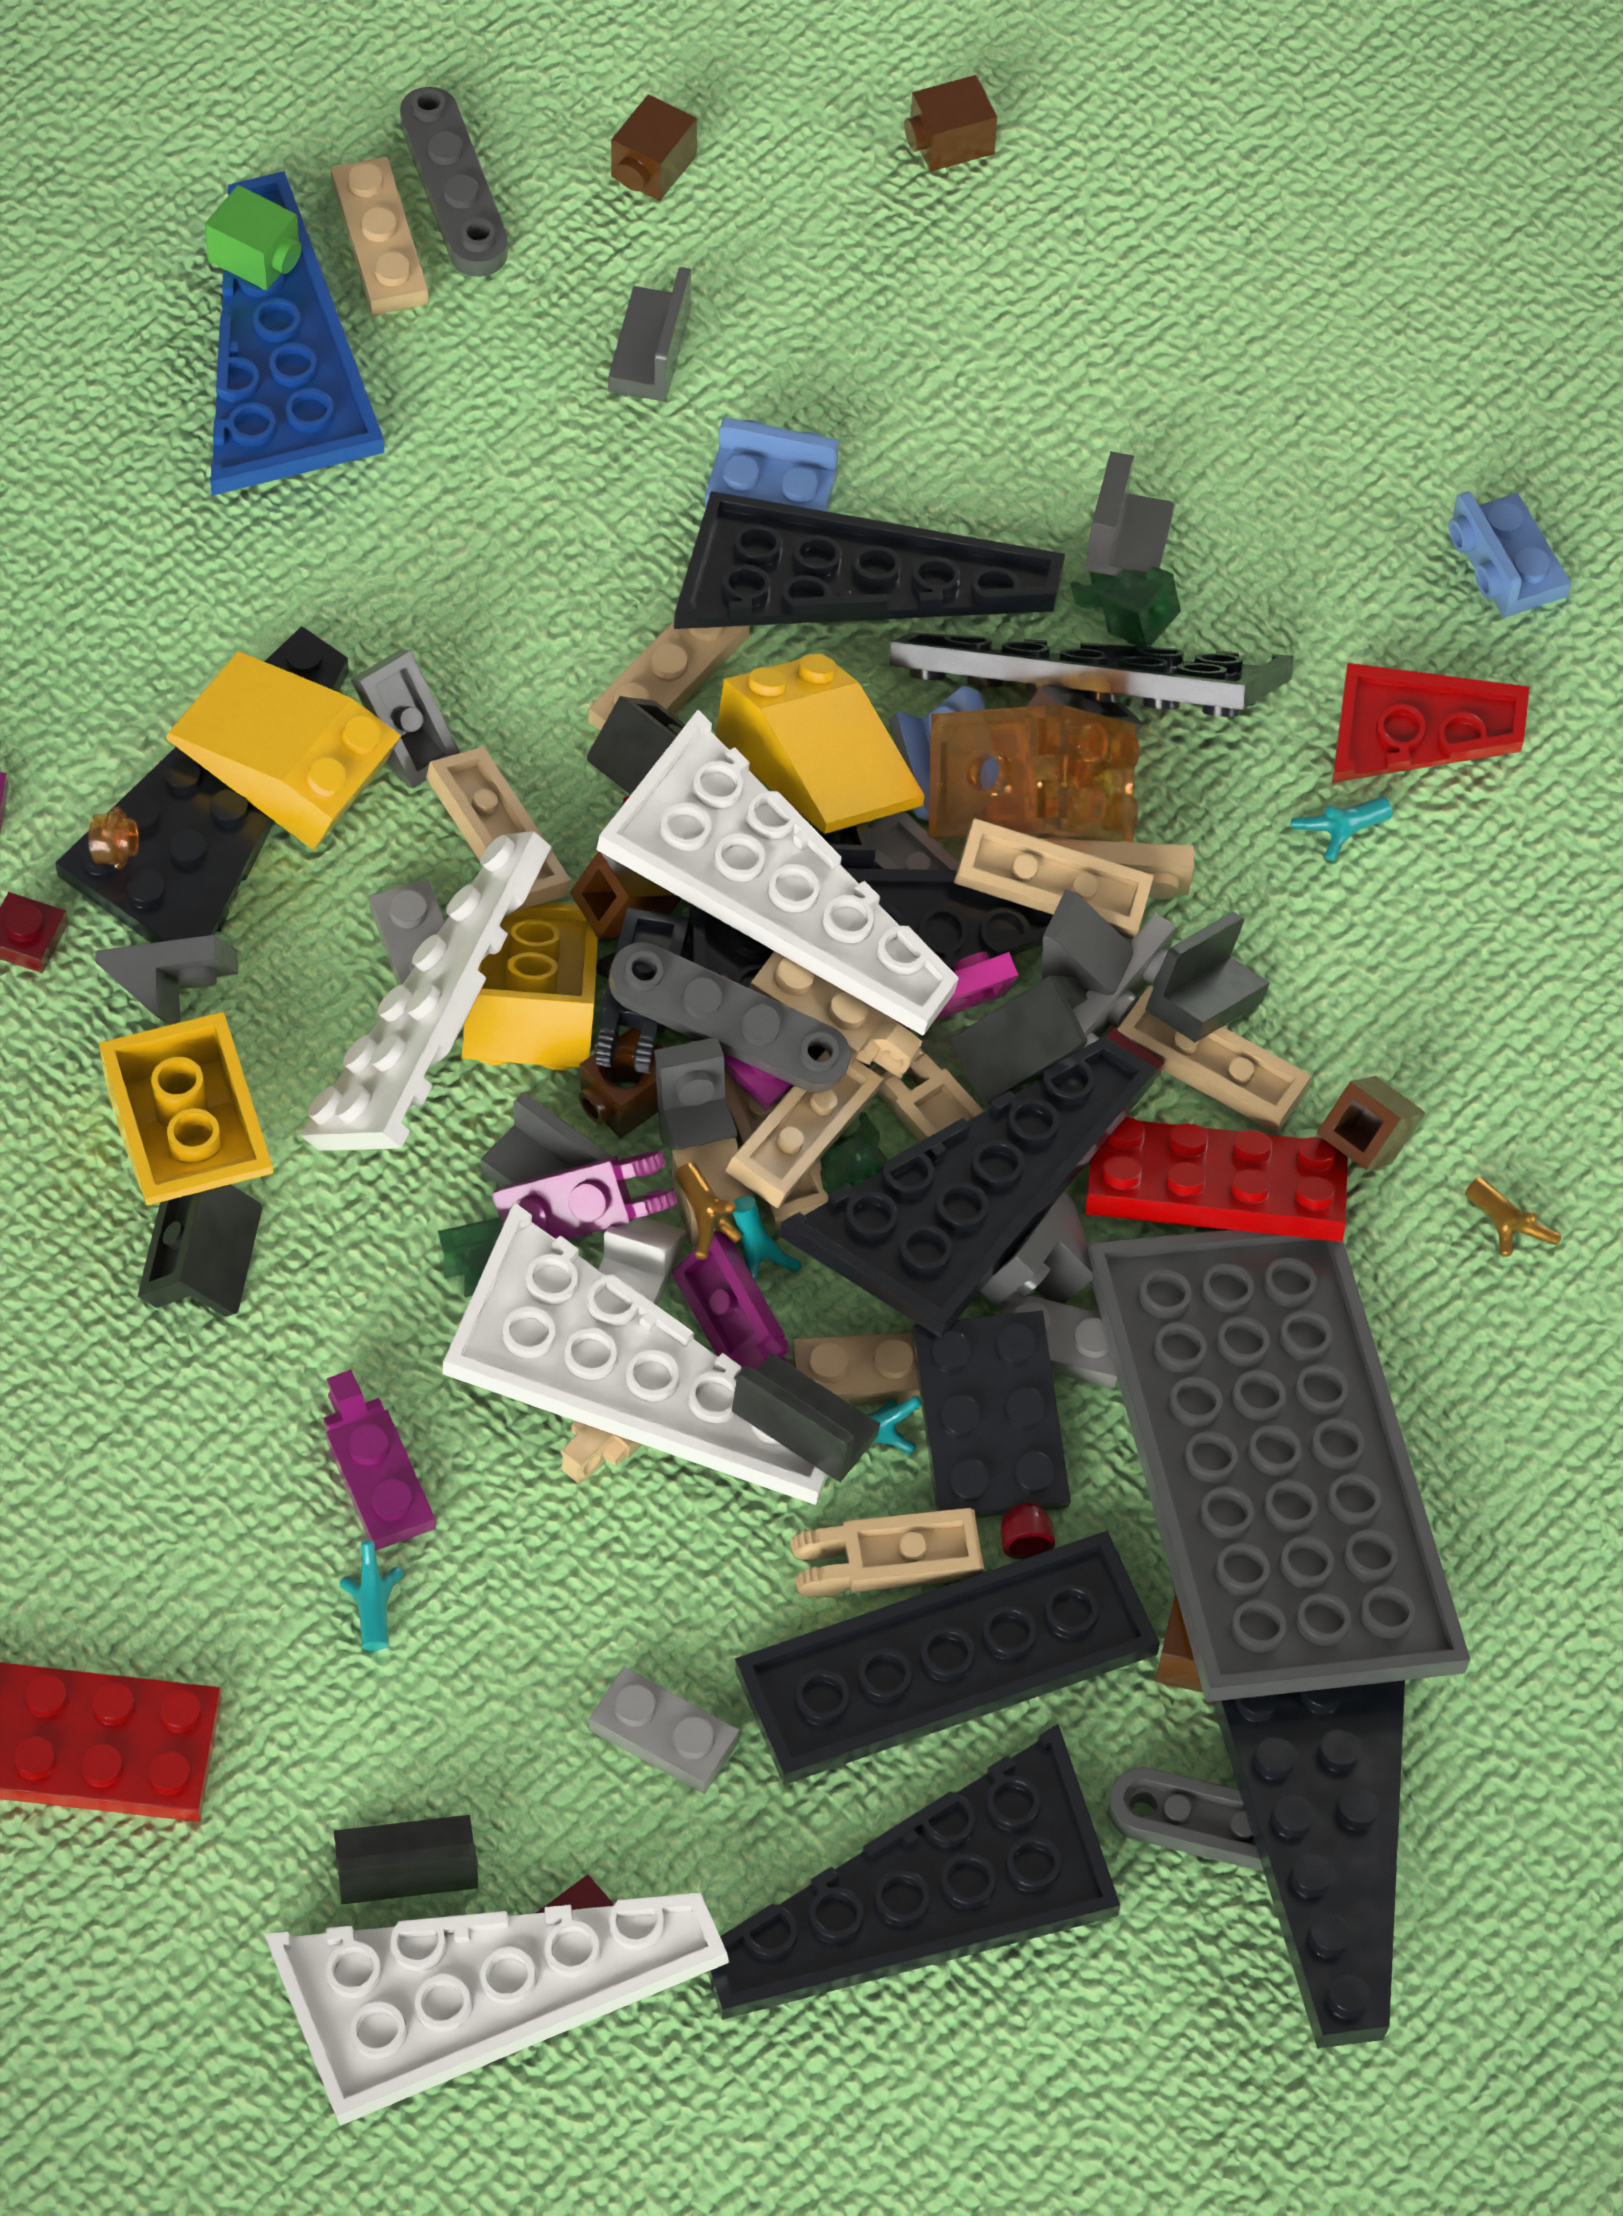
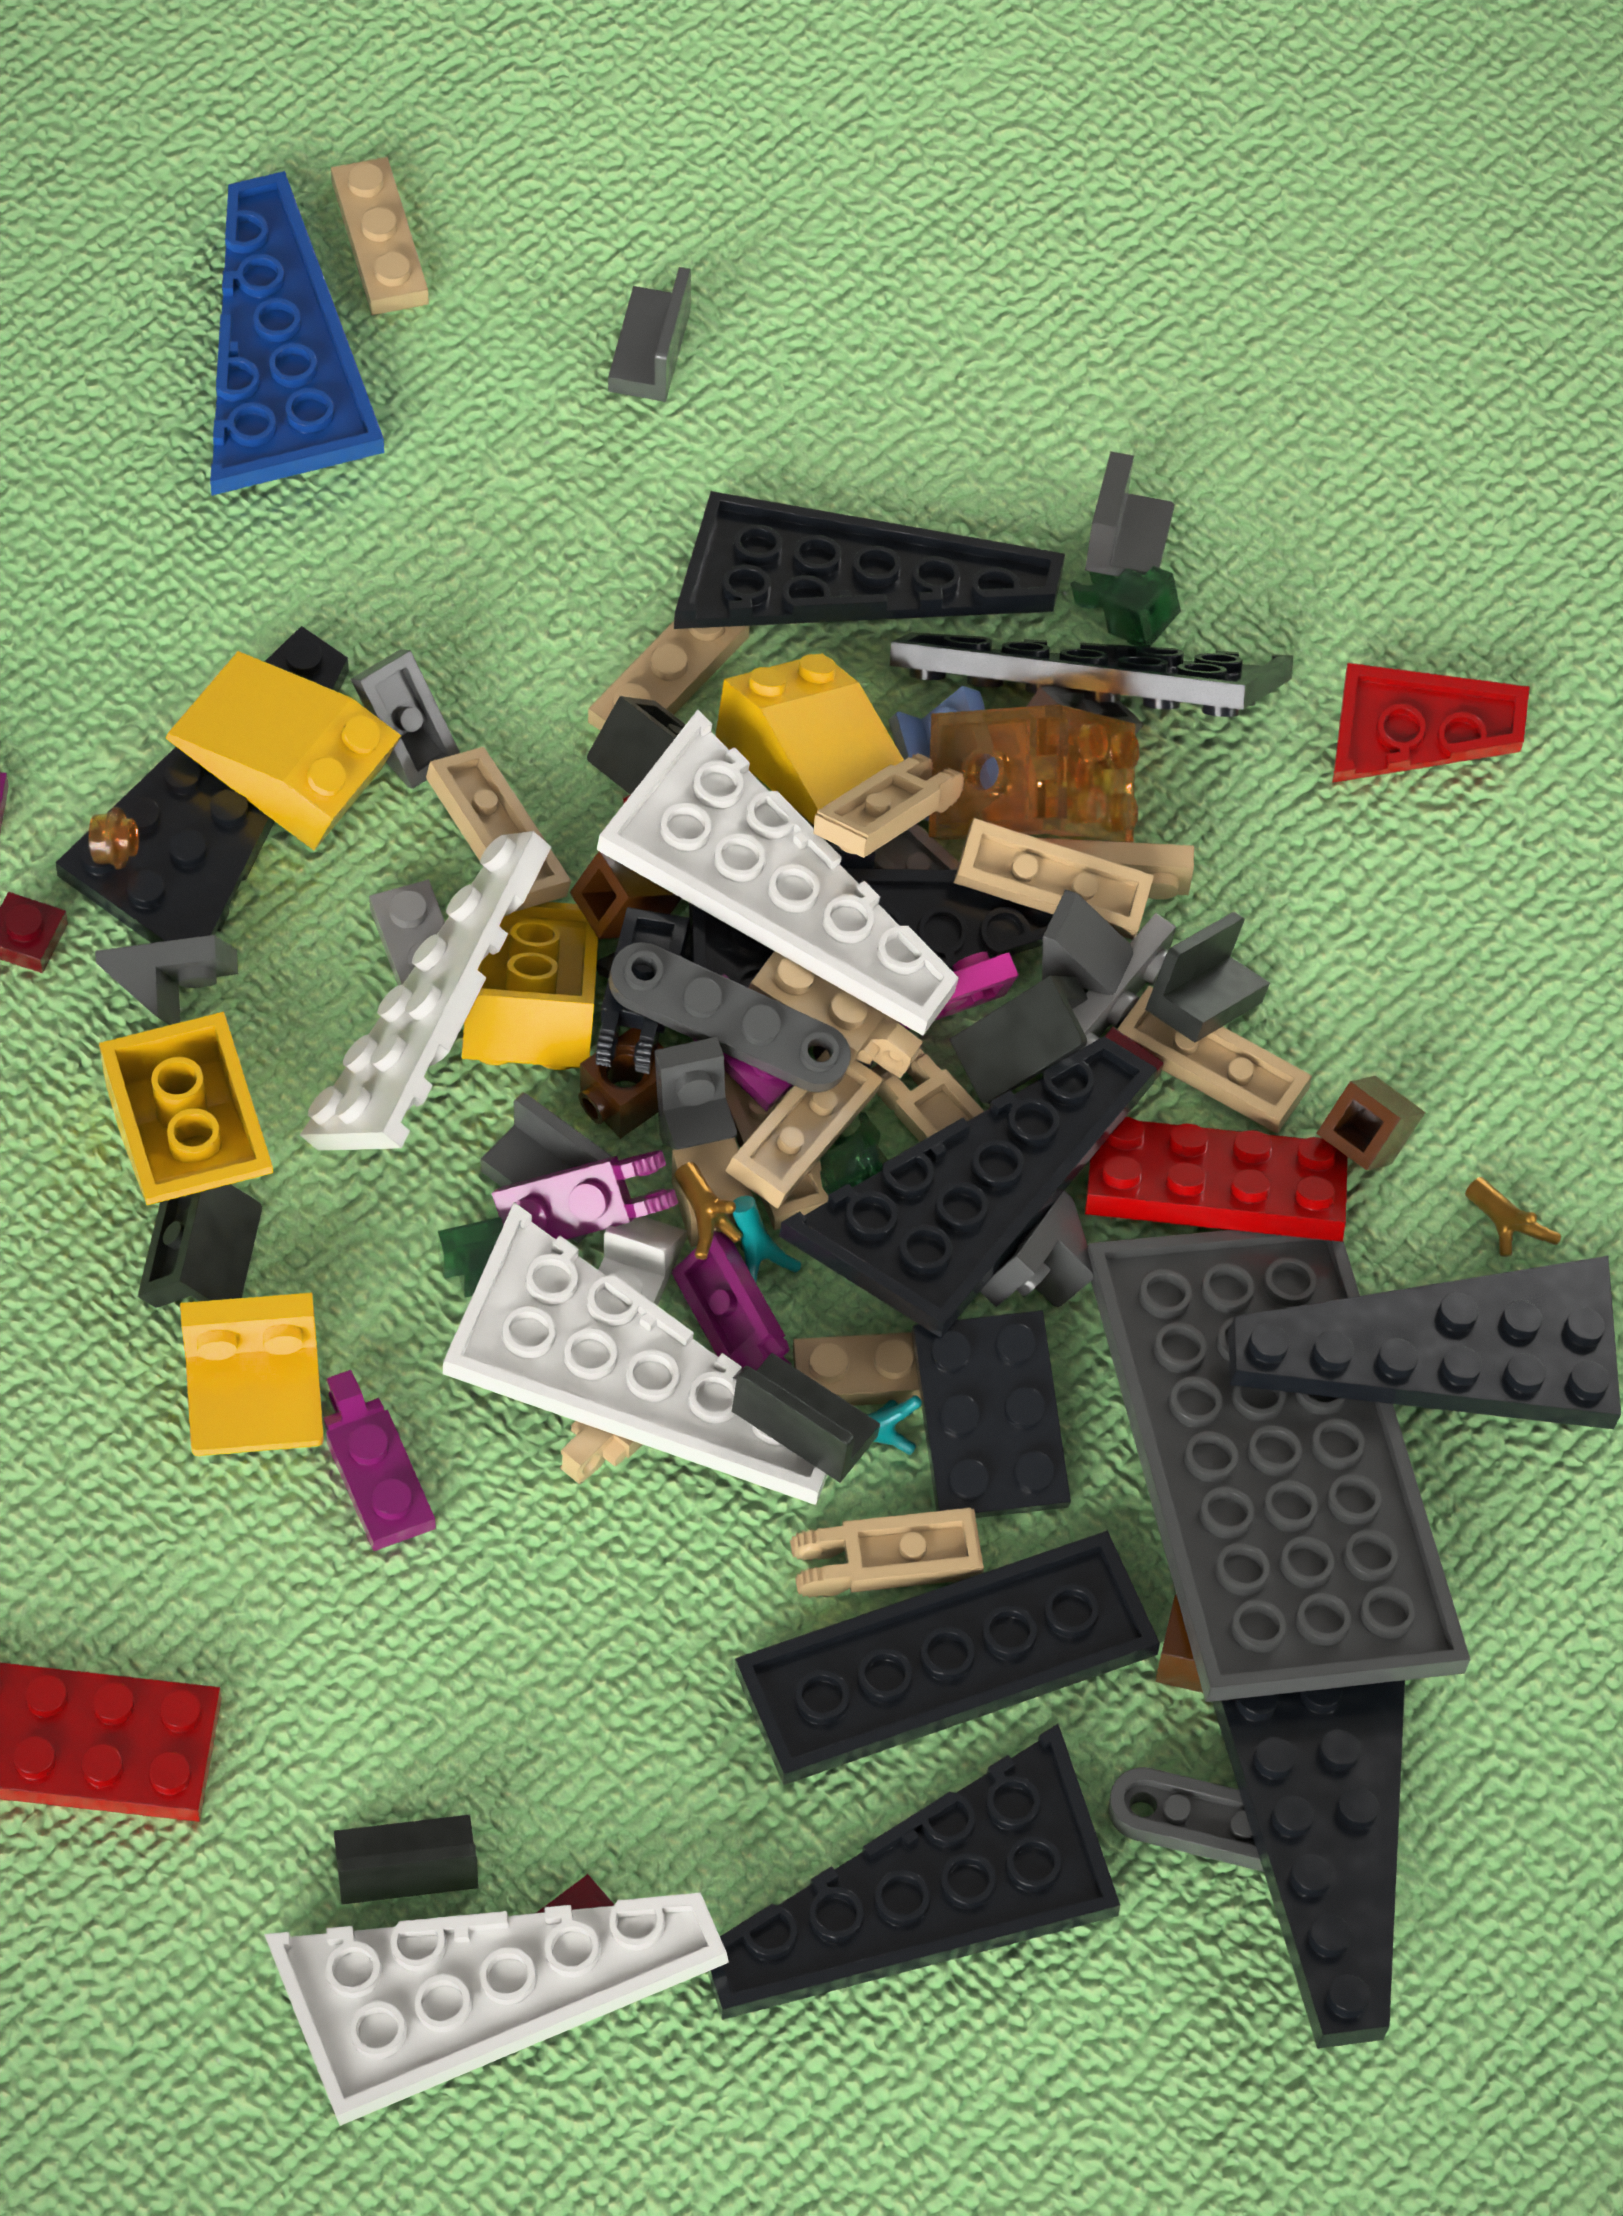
bright green brick [205,185,302,291] -> none
teal bar [340,1540,403,1651] -> none
dark grey plate [400,87,508,277] -> none
light grey plate [589,1667,740,1794] -> none
reddish brown brick [611,94,697,201] -> none
medium blue bracket [705,417,839,511] -> none
reddish brown brick [904,75,998,172] -> none
light grey plate [999,1292,1118,1389] -> none
dark red hinge [1000,1503,1056,1560] -> none
teal bar [1290,796,1392,861] -> none
medium blue bracket [1448,491,1571,618] -> none
none -> yellow bracket [180,1292,324,1456]
none -> tan hinge [813,753,965,858]
none -> black wing [1228,1256,1621,1429]

